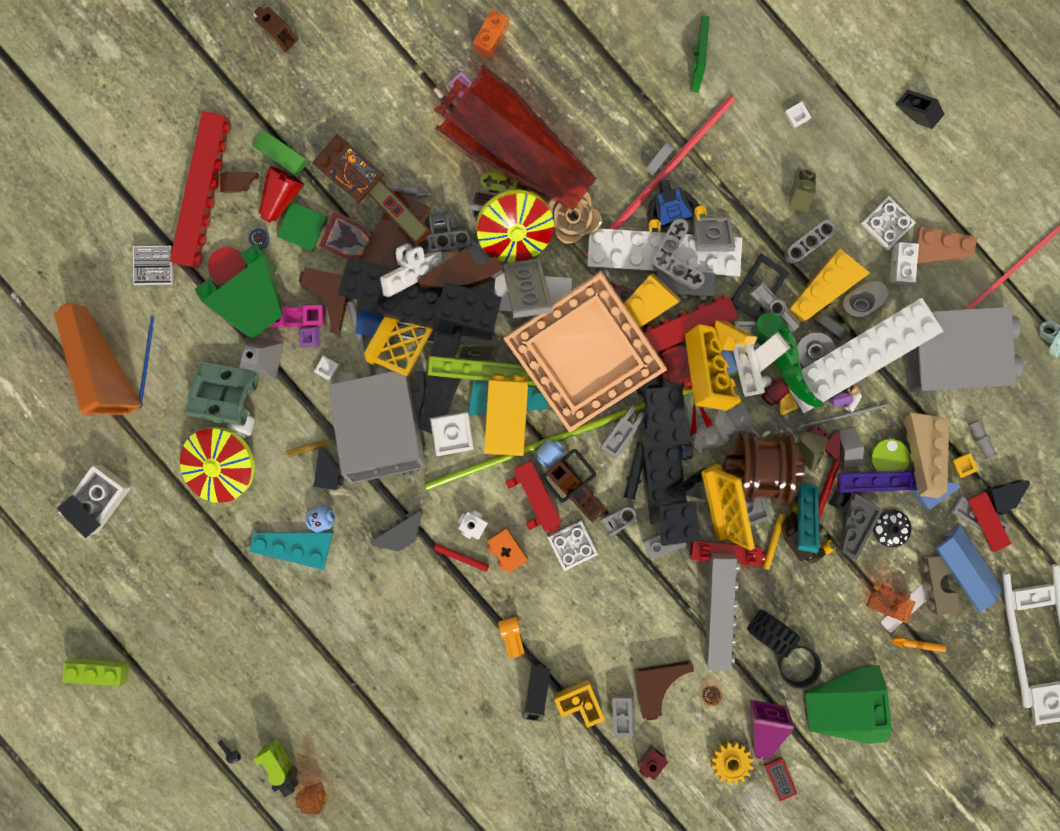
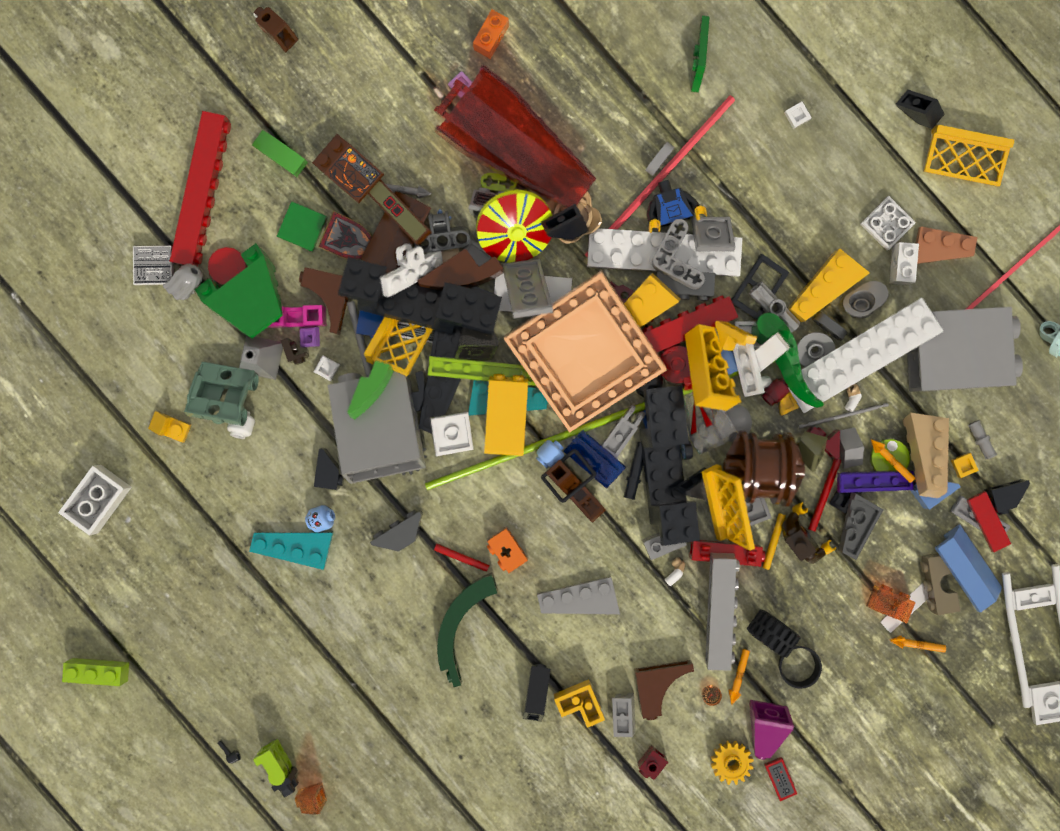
orange slope [54,303,143,415] -> none
black slope [57,494,101,539] -> none
blue piece [139,317,155,408] -> none
dish [180,427,255,503] -> none
reddish brown slope [220,172,259,193] -> none
black tile [249,228,269,248] -> none
red cone [258,166,304,223] -> none
yellow piece [282,439,335,458] -> none
white brick [457,510,489,540] -> none
light orange piece [498,617,525,658] -> none
red brick [505,460,562,532] -> none
white tile [547,520,598,571] -> none
light grey piece [599,506,637,537] -> none
light grey beam [784,220,836,263] -> none
olive slope [789,168,816,213] -> none
teal tile [797,483,820,553] -> none
green wedge [805,665,892,744] -> none
medium lavender tile [828,390,853,407] -> none
black dish [873,509,911,547] -> none
none -> yellow slope [148,411,191,443]
none -> light grey piece [163,264,203,300]
none -> dark brown bracket [280,338,309,365]
none -> bright green slope [347,360,394,419]
none -> dark green arch [437,573,498,687]
none -> light grey wing [537,576,620,614]
none -> black slope [541,204,589,240]
none -> clear blue piece [563,430,626,489]
none -> arm [665,557,685,586]
none -> light orange piece [729,649,750,705]
none -> light orange piece [871,439,916,483]
none -> yellow fence [923,125,1015,187]

